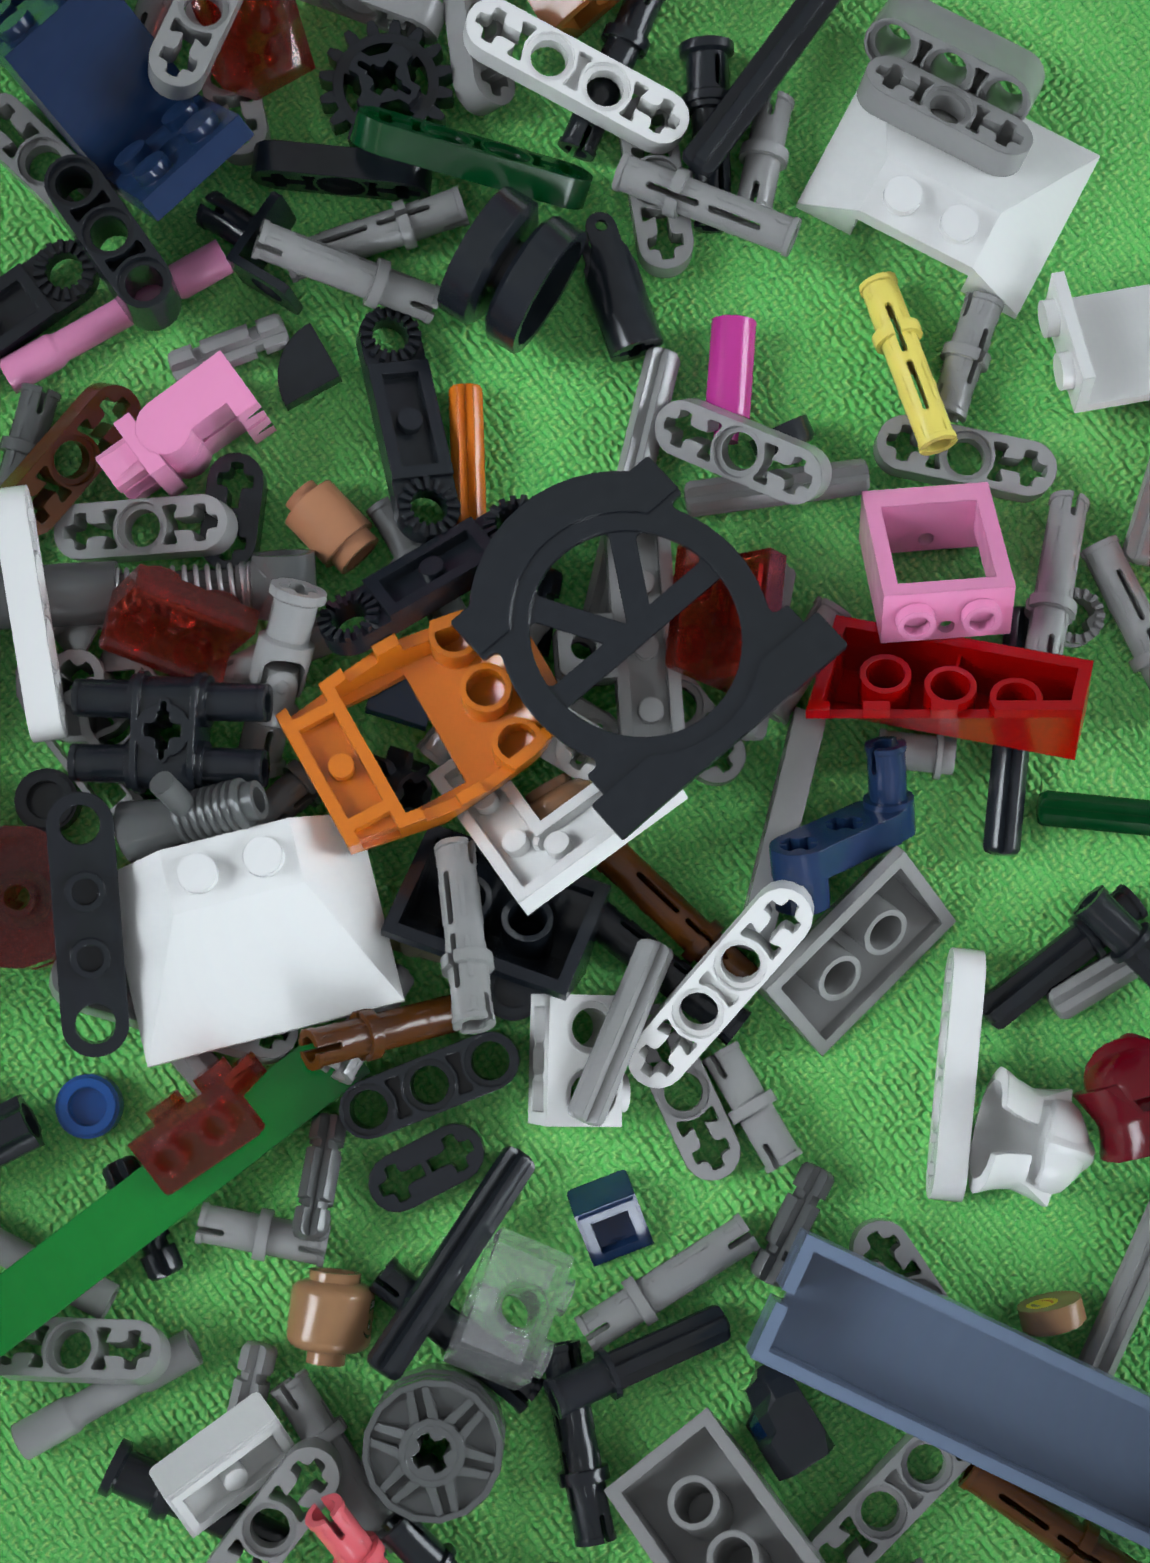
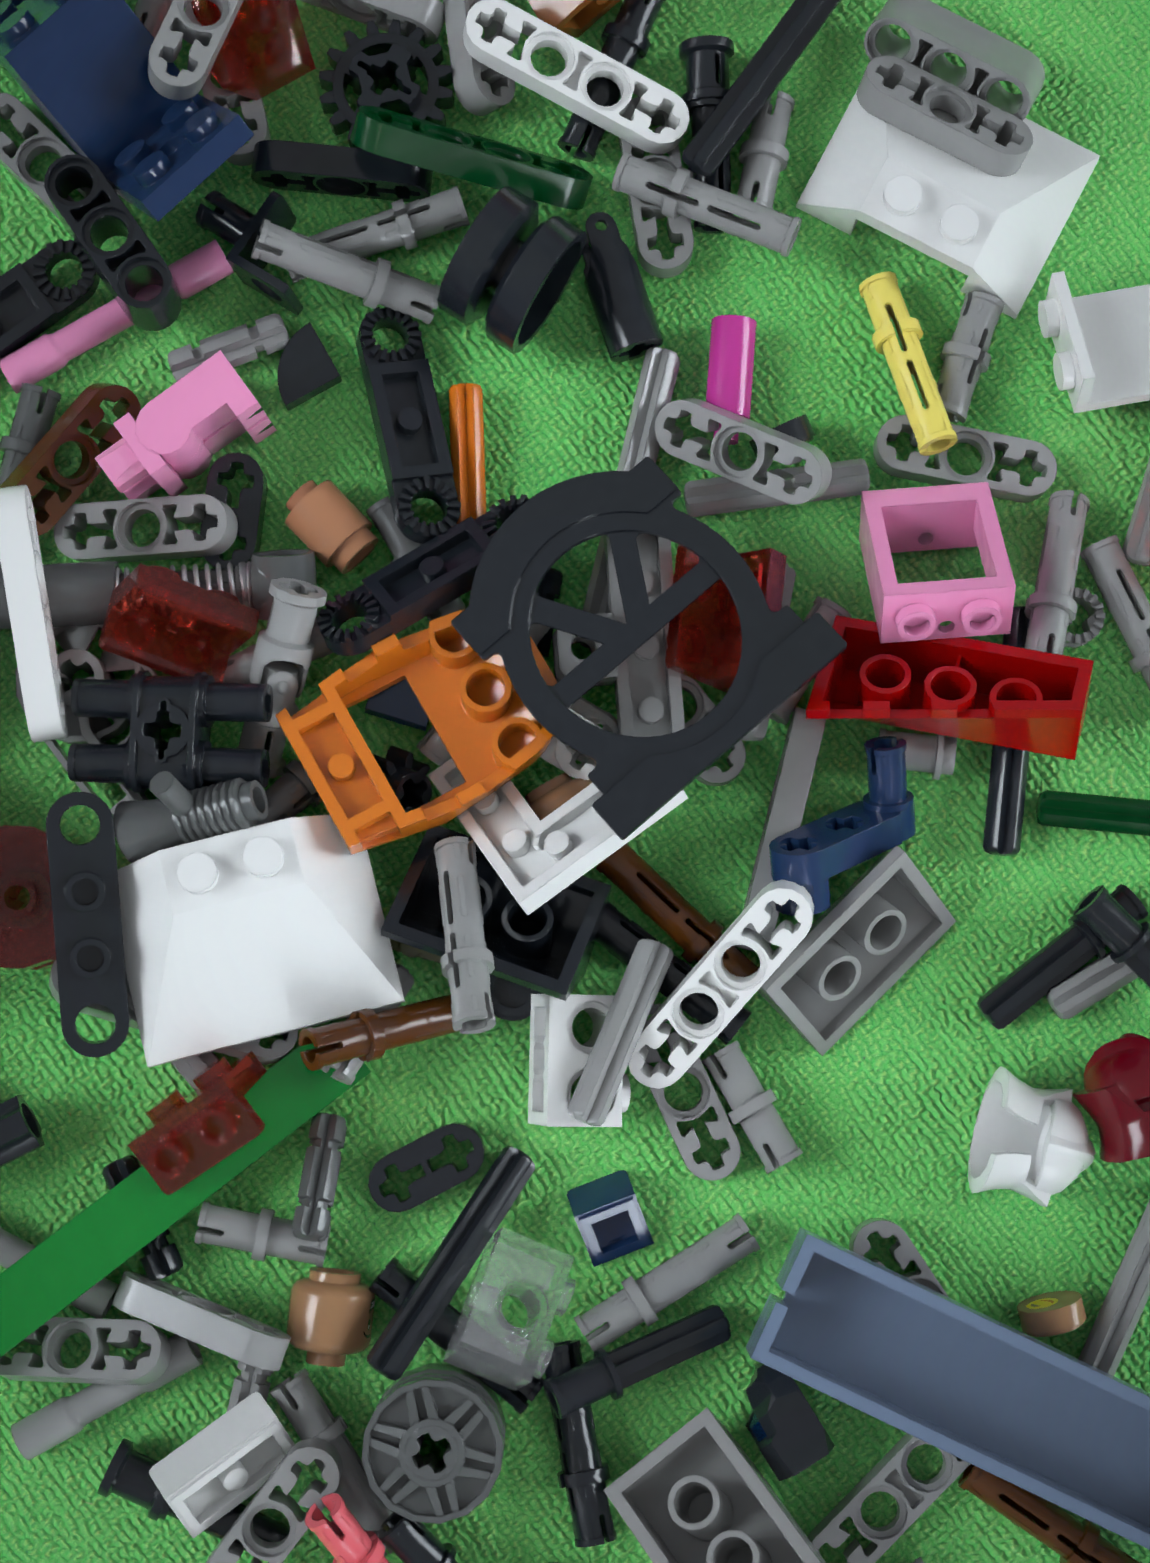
black tile [14,768,82,833] -> none
blue tile [55,1074,124,1139] -> none
black beam [339,1031,521,1139] -> none
dark grey axle [751,1162,834,1287] -> none
white beam [926,947,986,1202] -> none
none -> light grey beam [112,1271,291,1371]

